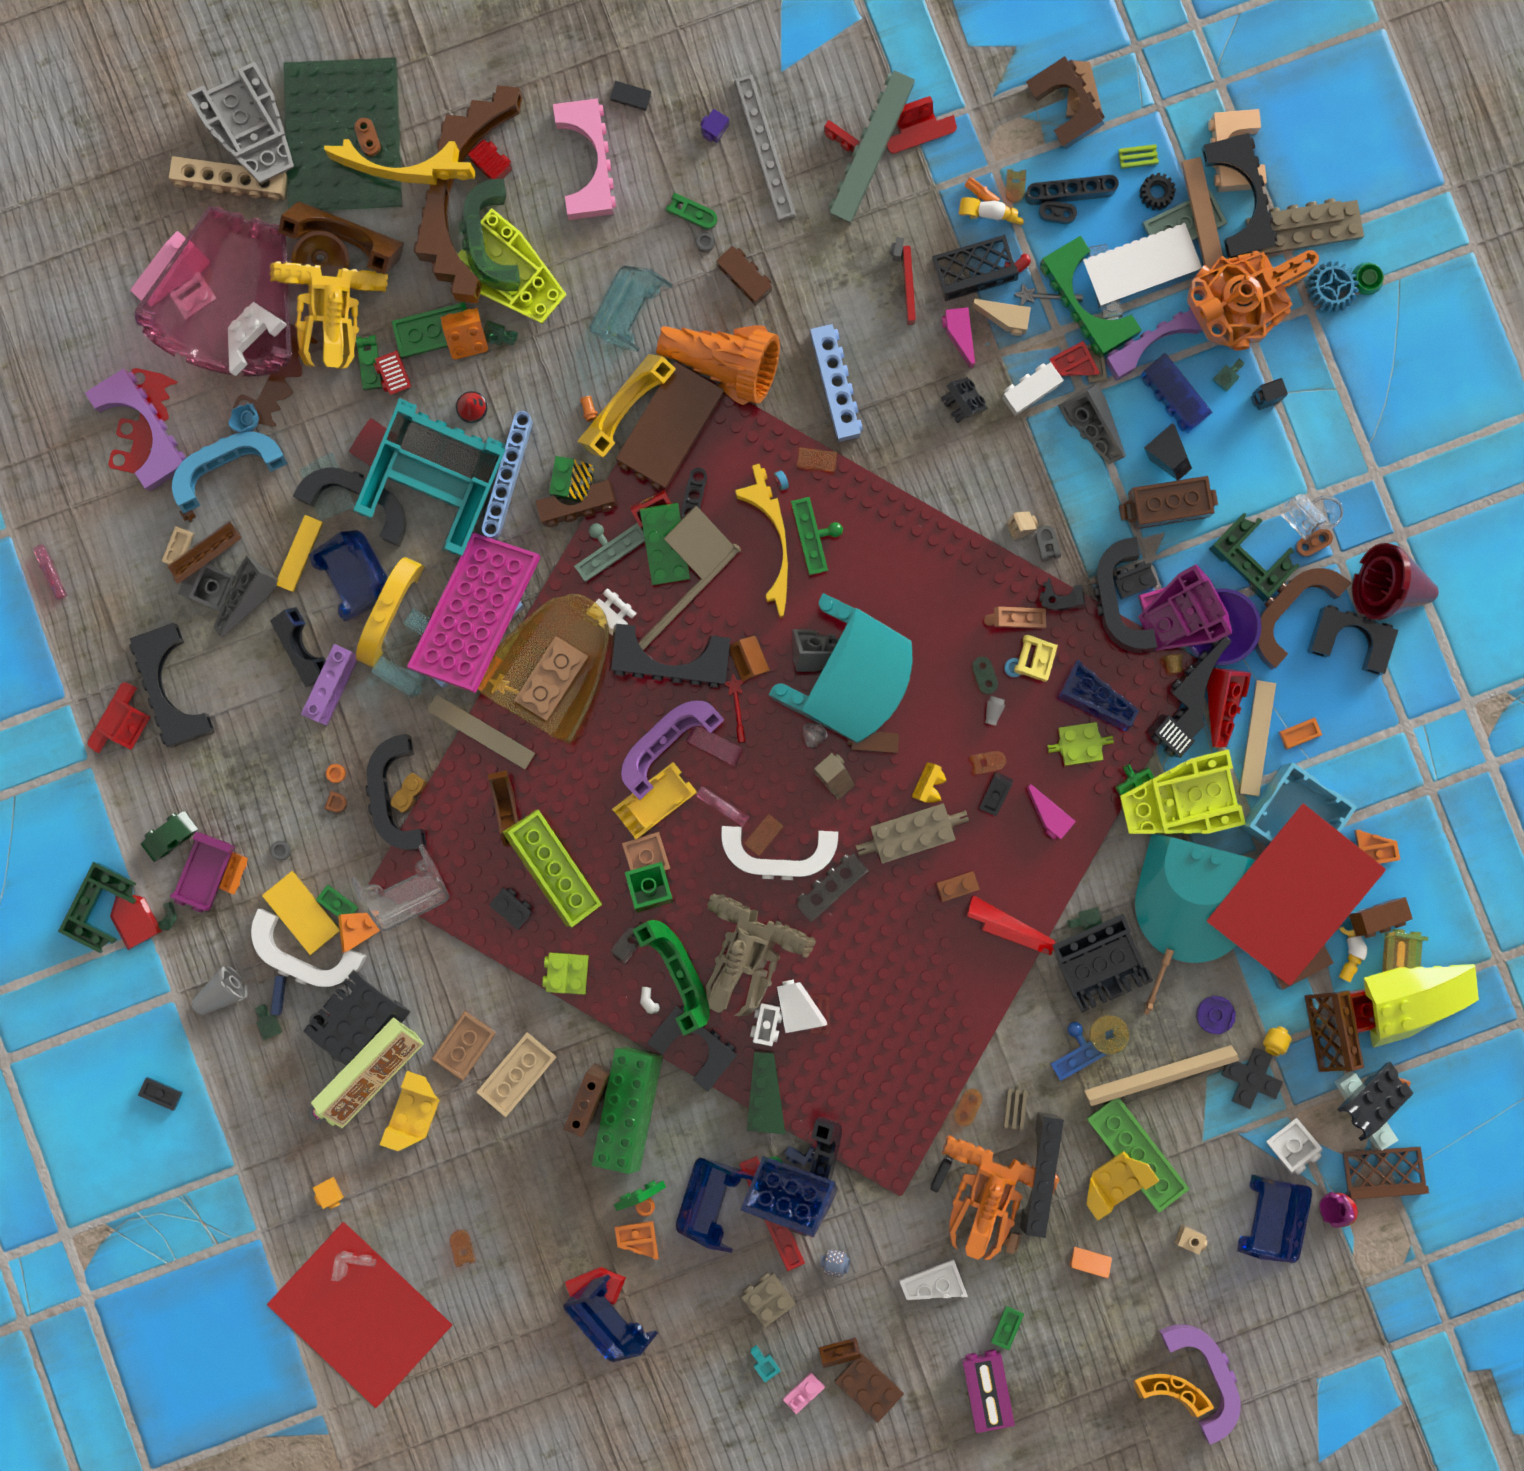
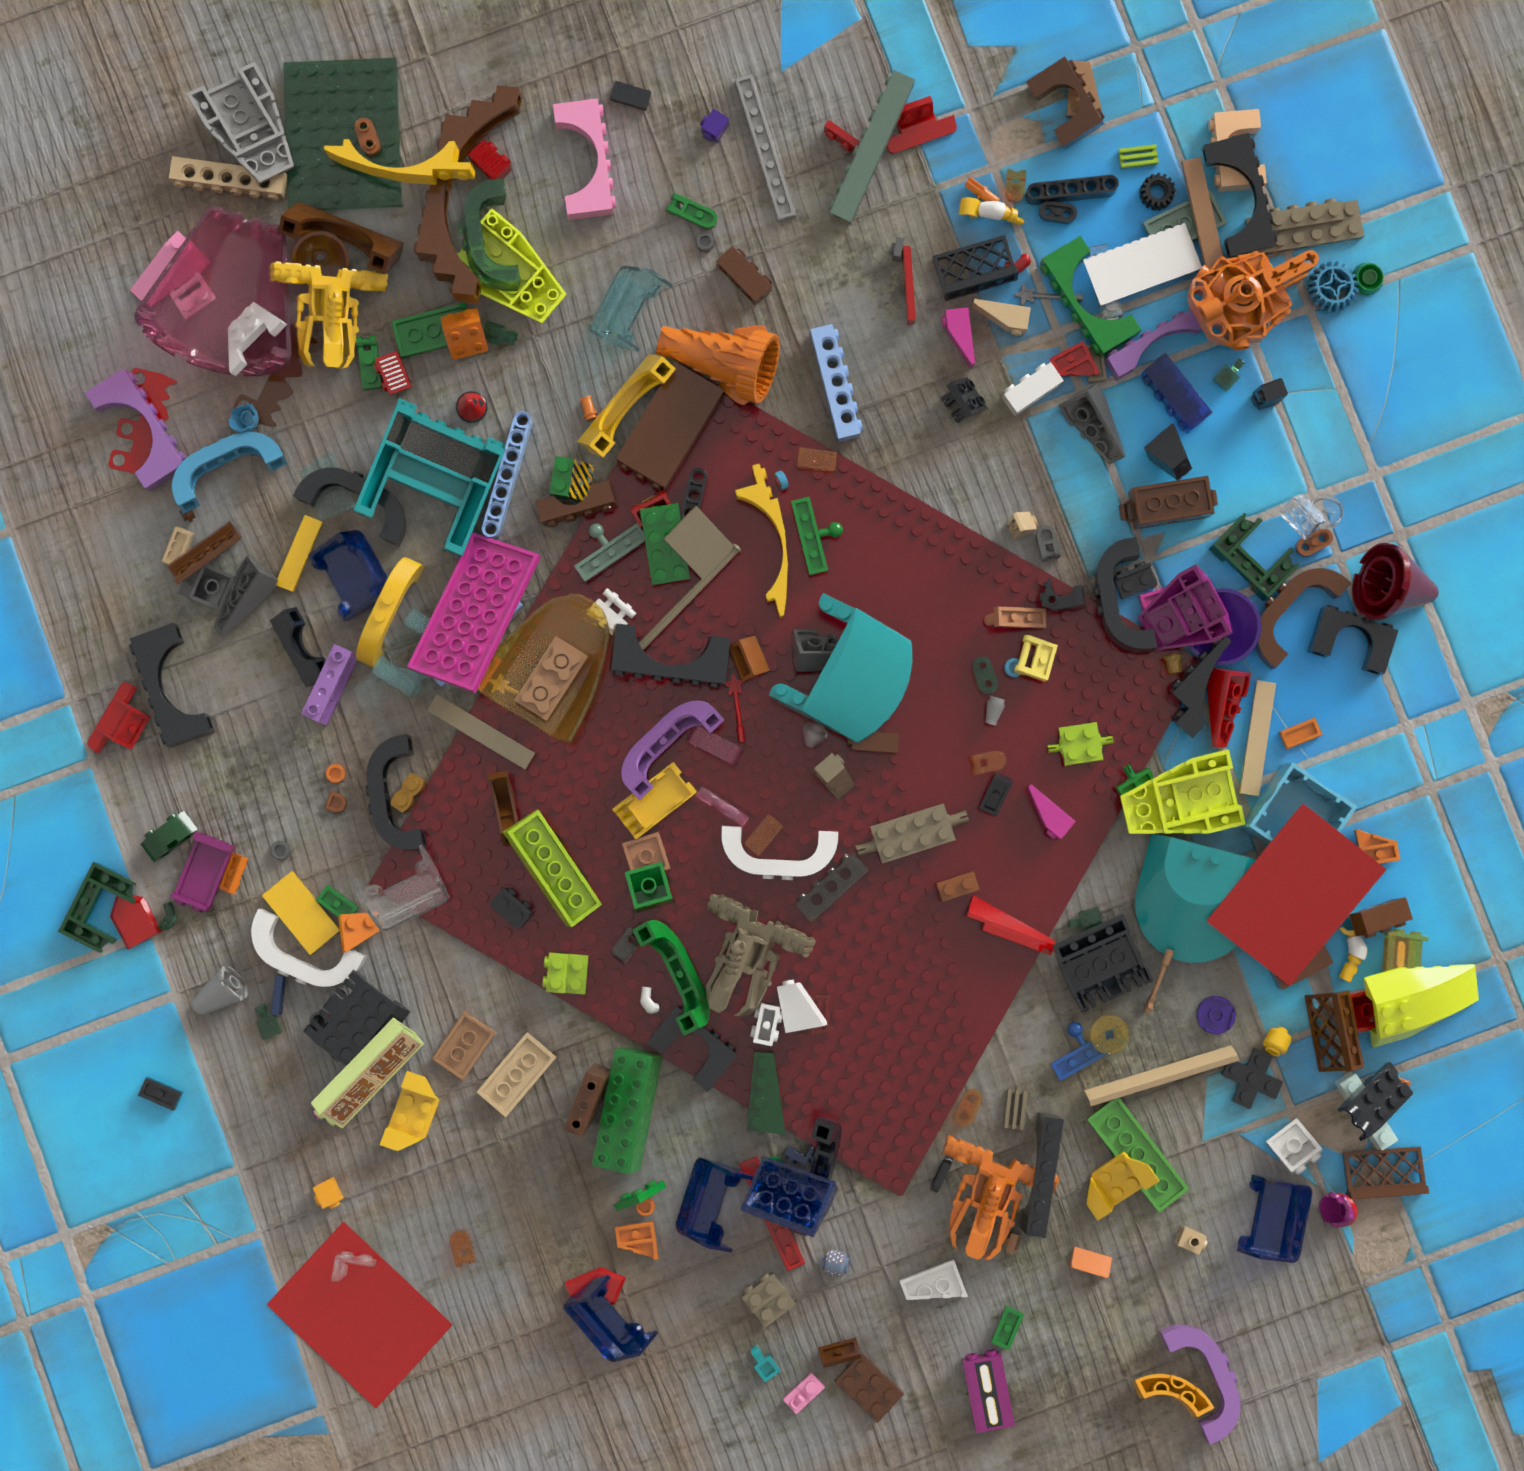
clear pink axle [33,545,68,600] -> none
dark red slope [349,418,397,466] -> none
yellow tile [912,762,946,803] -> none
clear blue wedge [1057,659,1139,732] -> none
black brick [1147,714,1195,758] -> none

